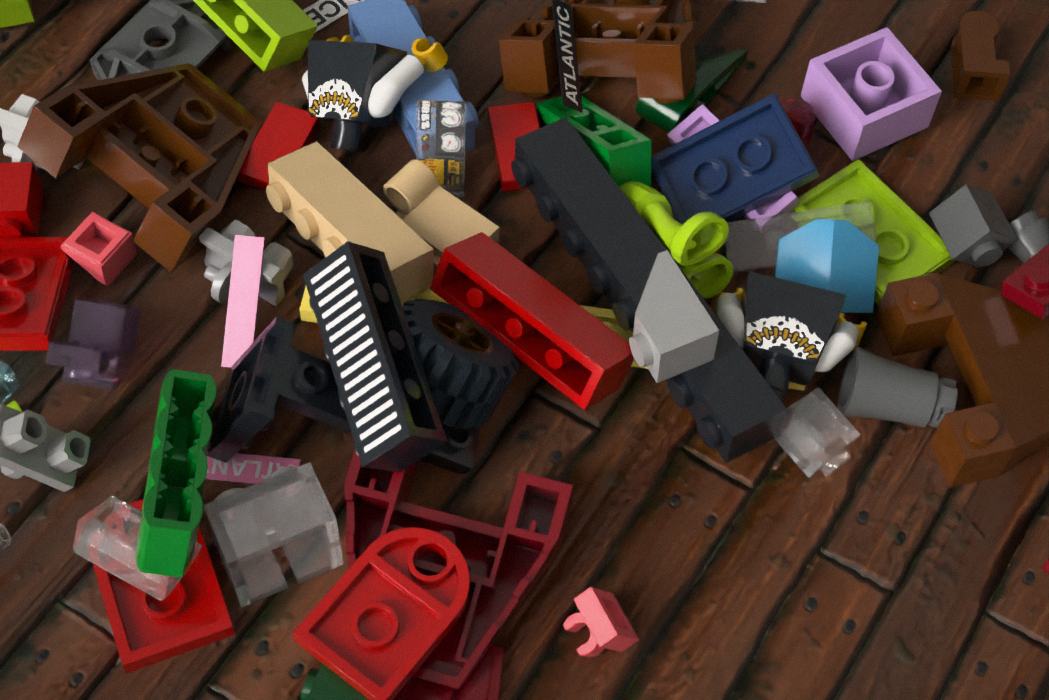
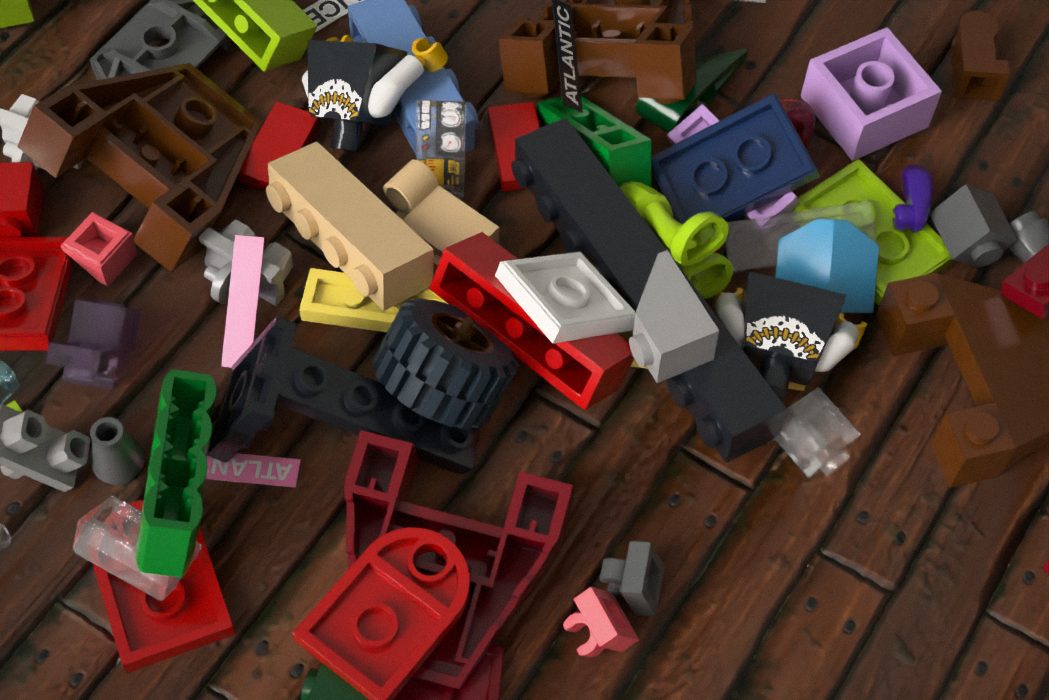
clear piece [203,462,344,608] -> none
black brick [303,241,448,472] -> none
dark grey plant [838,346,958,428] -> none
none -> dark grey cone [90,417,145,485]
none -> white tile [495,252,635,344]
none -> dark grey tile [599,541,665,617]
none -> dark purple arm [892,164,933,233]

